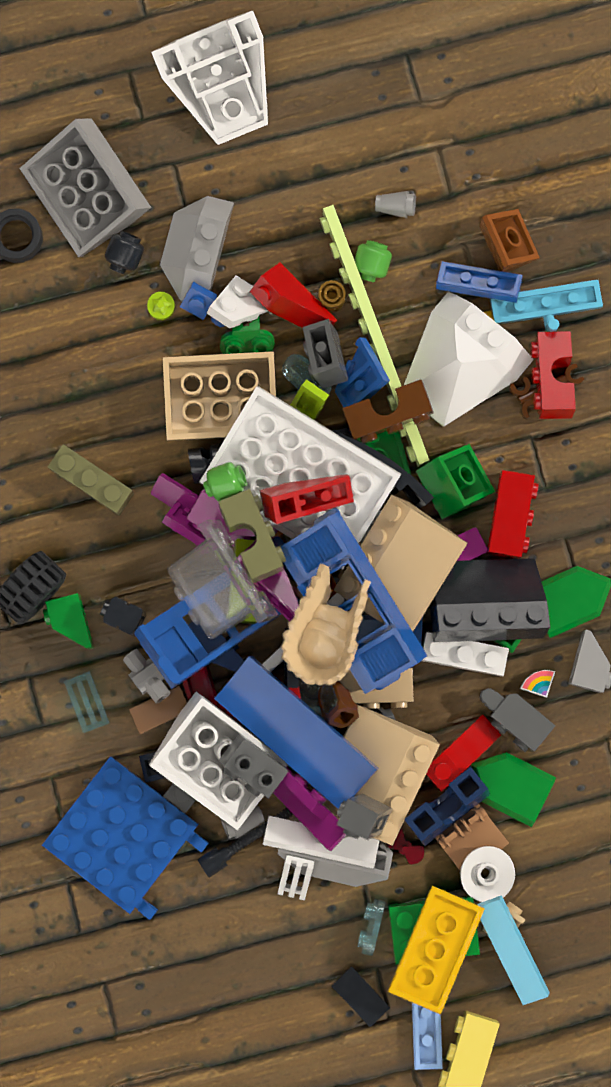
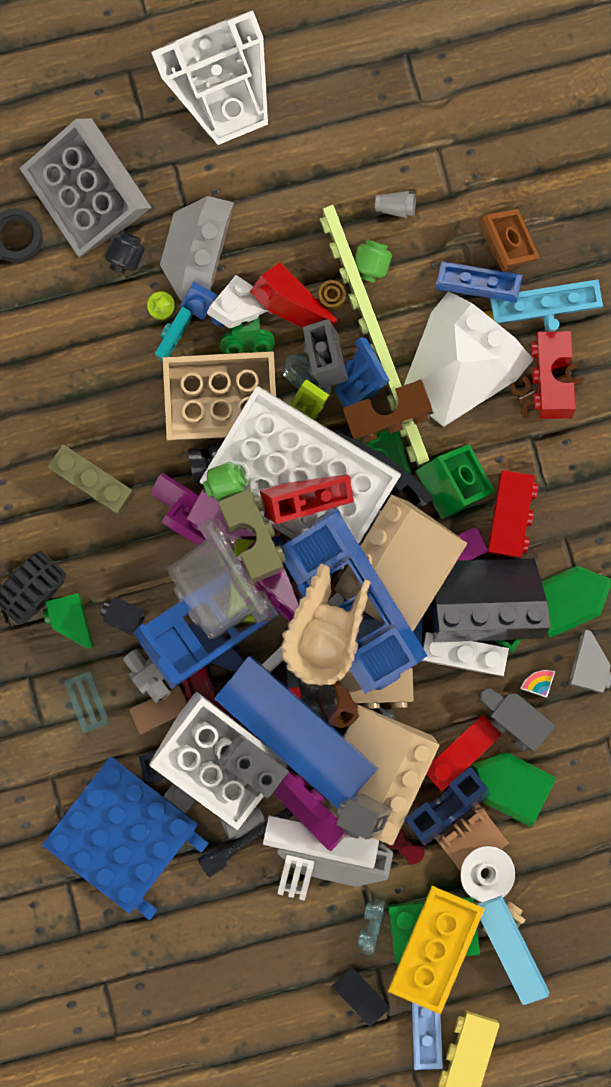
none -> teal plate [155,307,192,362]

